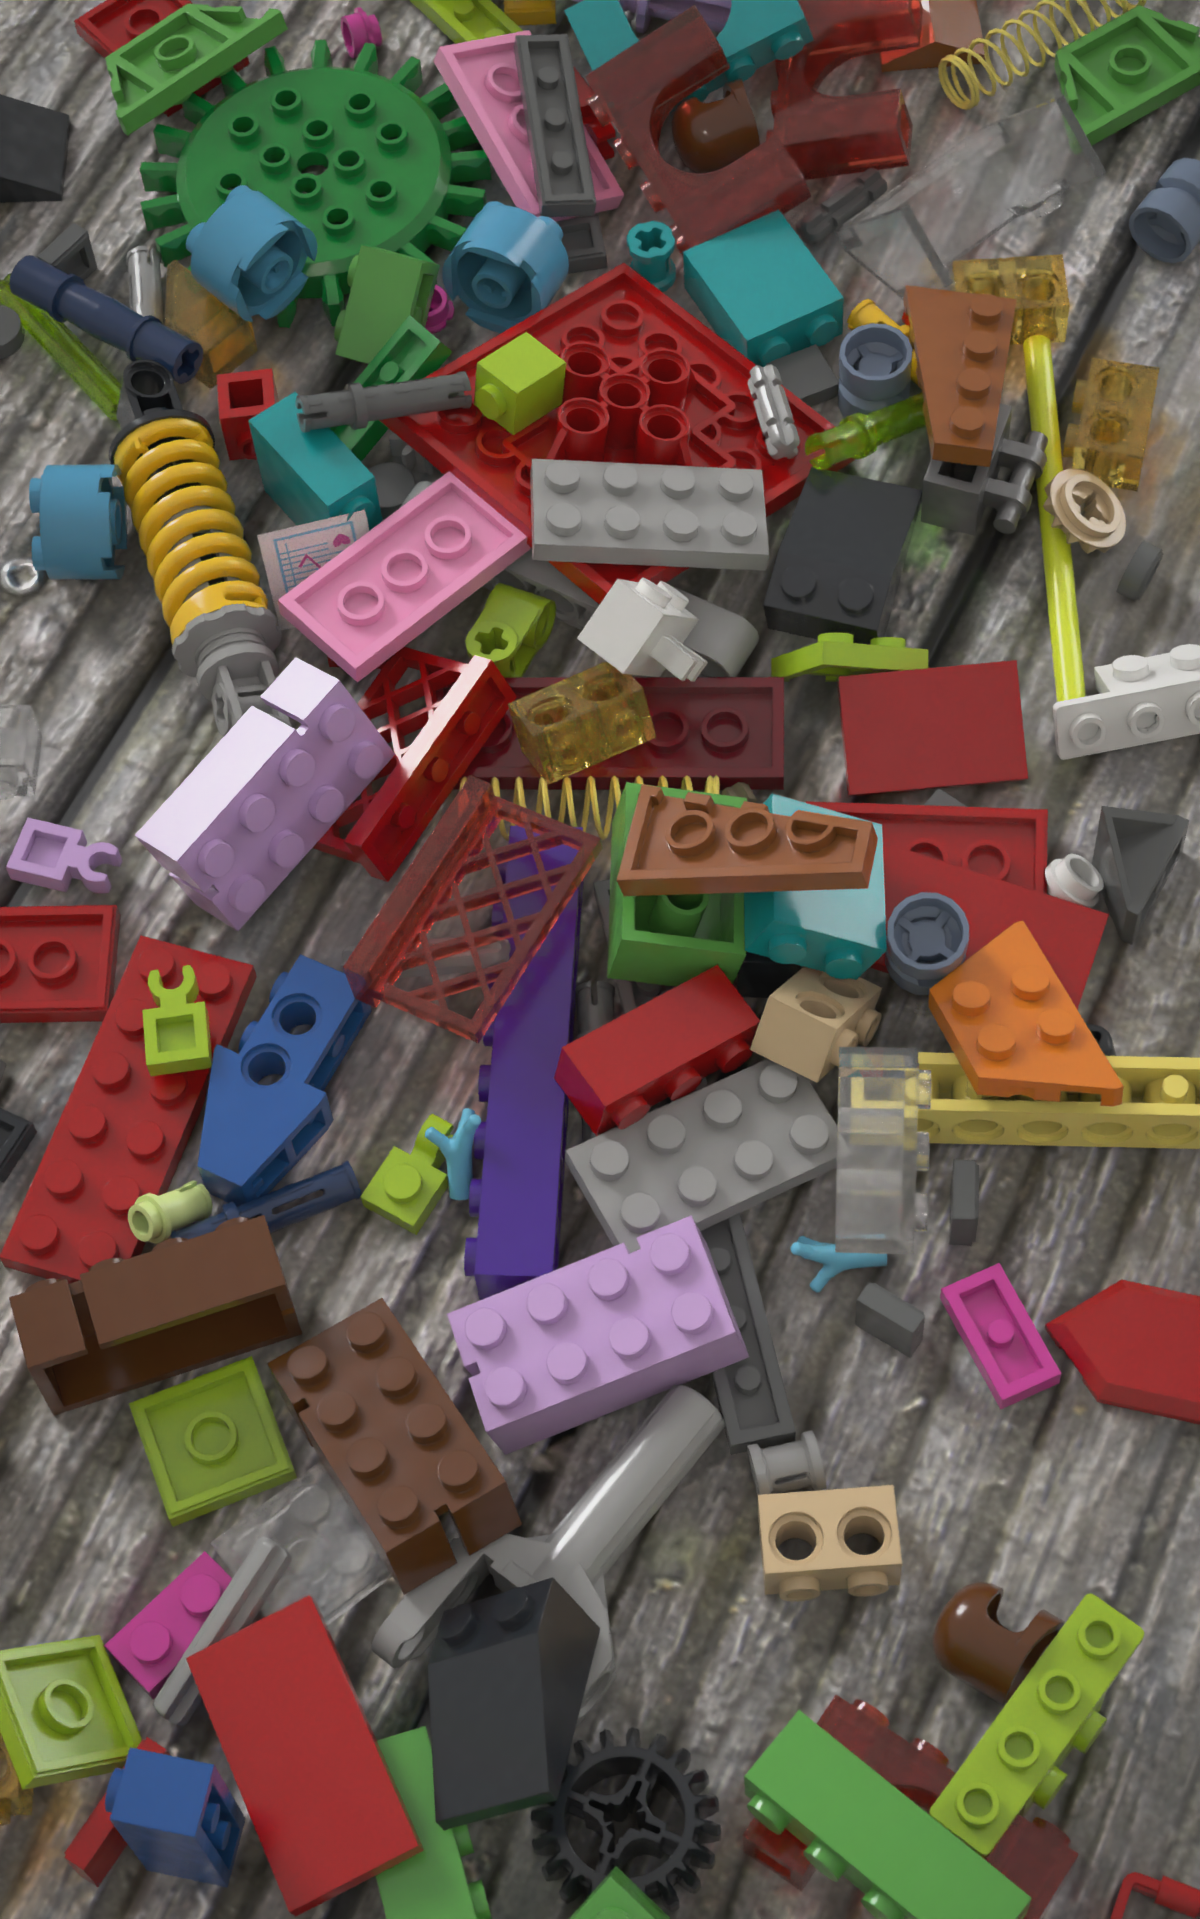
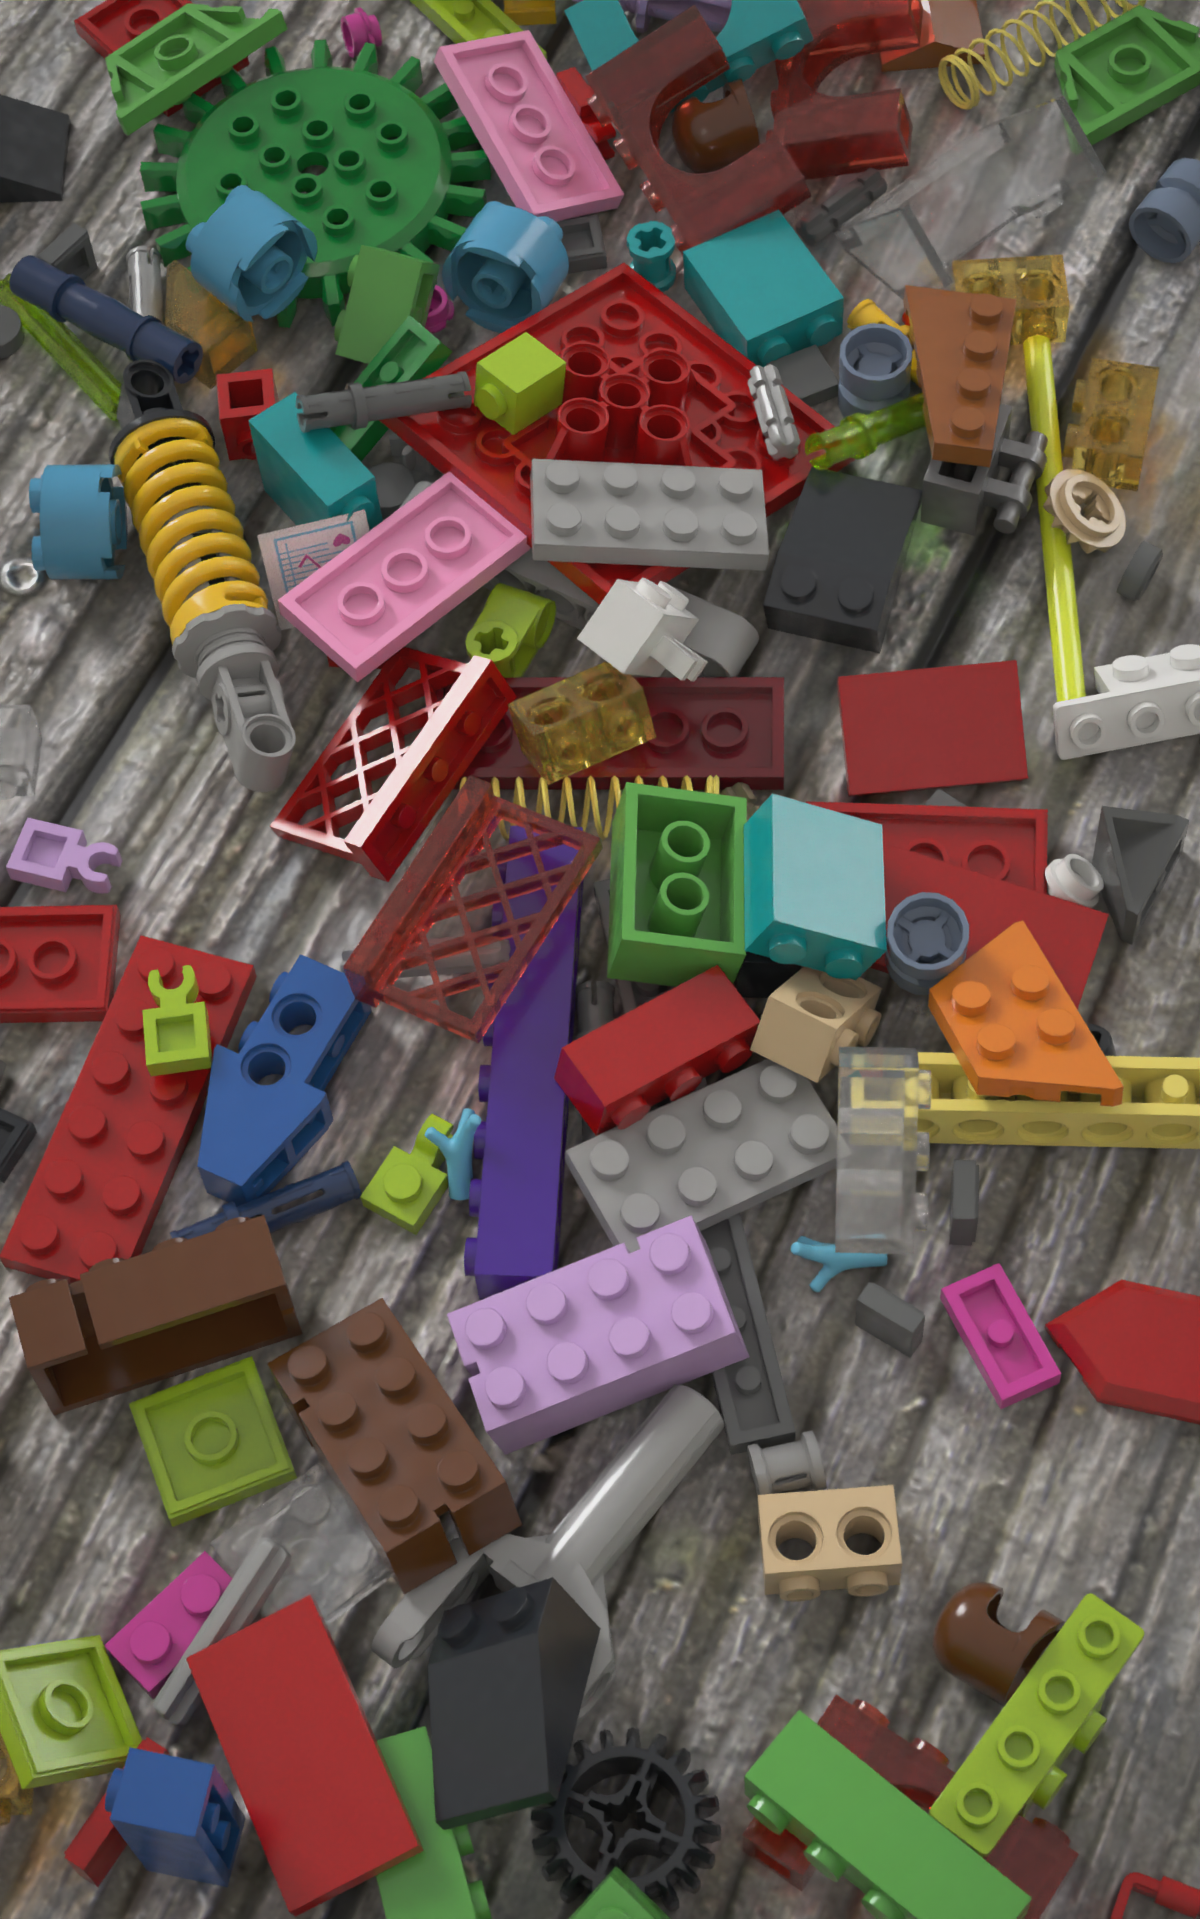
yellowish green pin [128,1180,213,1244] -> none
lavender piece [135,657,395,931] -> none
dark grey tile [514,34,596,217] -> none
dark orange wing [617,784,878,896] -> none
lime wing [771,633,928,682] -> none

